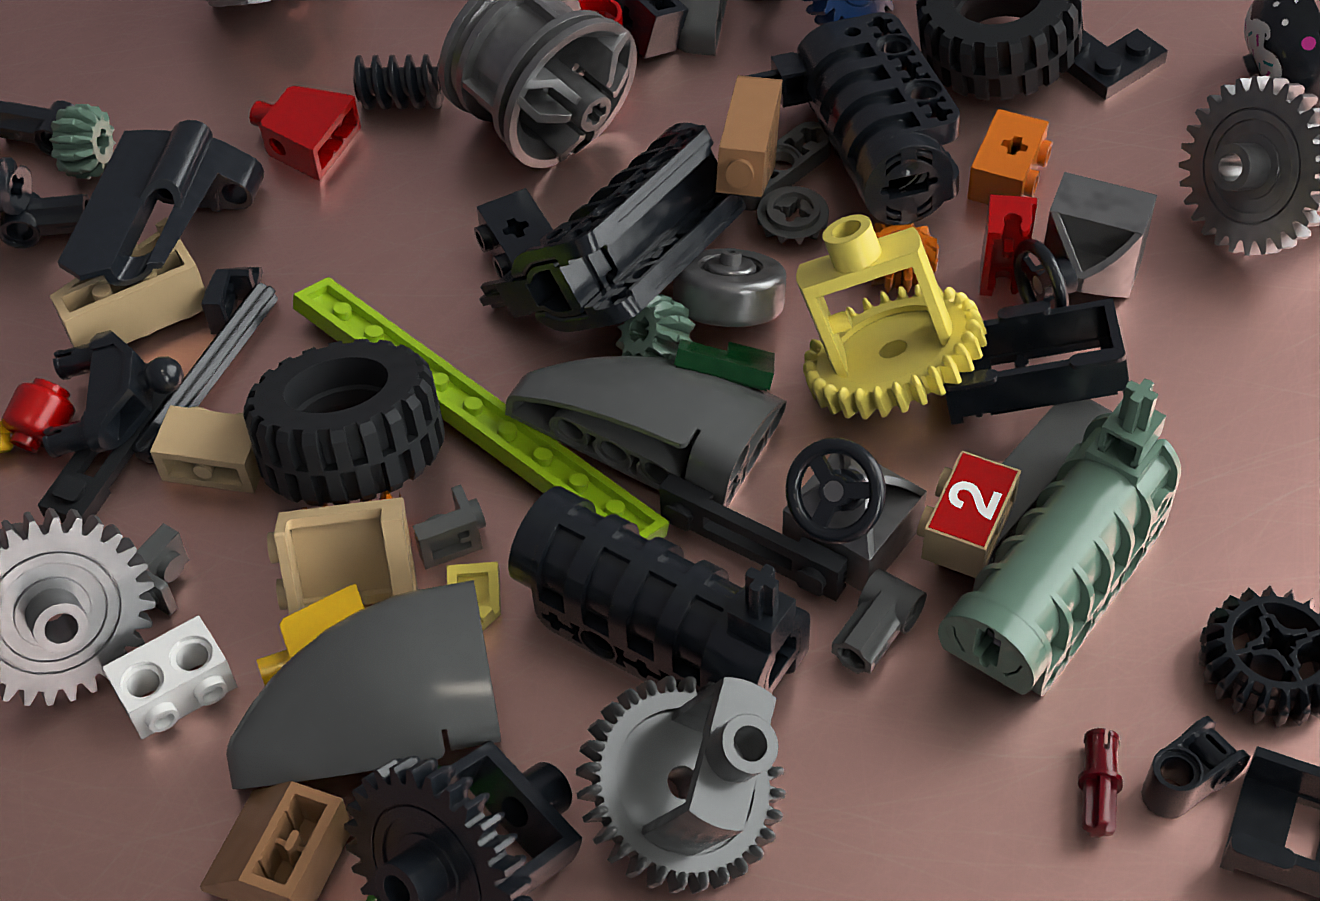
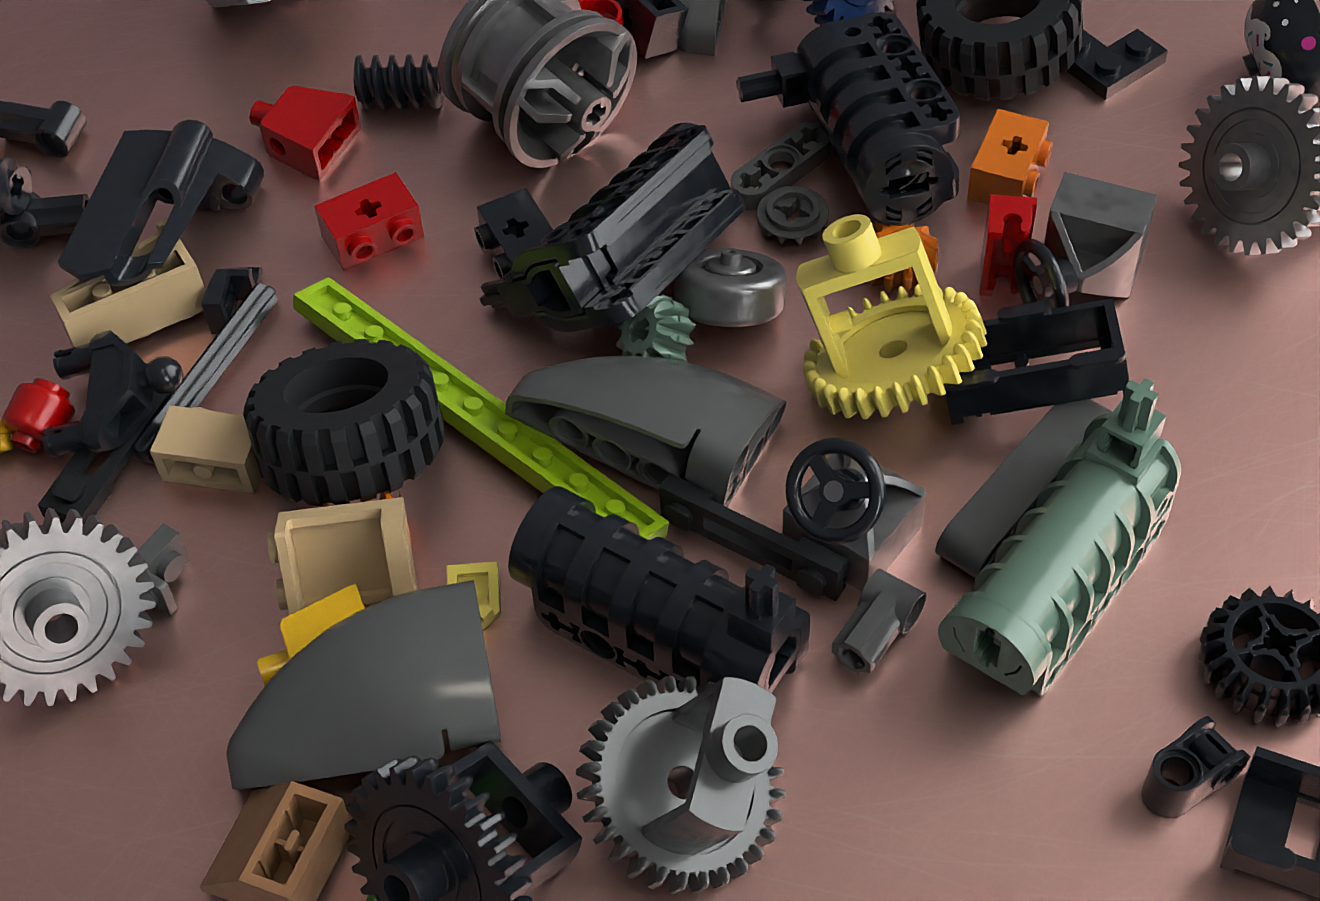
sand green gear [49,104,116,179] -> none
white brick [102,615,238,739] -> none
dark grey bracket [412,484,486,569] -> none
dark green tile [674,339,775,391] -> none
medium nougat slope [716,75,783,197] -> none
brick [917,450,1021,578] -> none
dark red axle [1077,728,1123,838] -> none
none -> red brick [314,172,424,271]

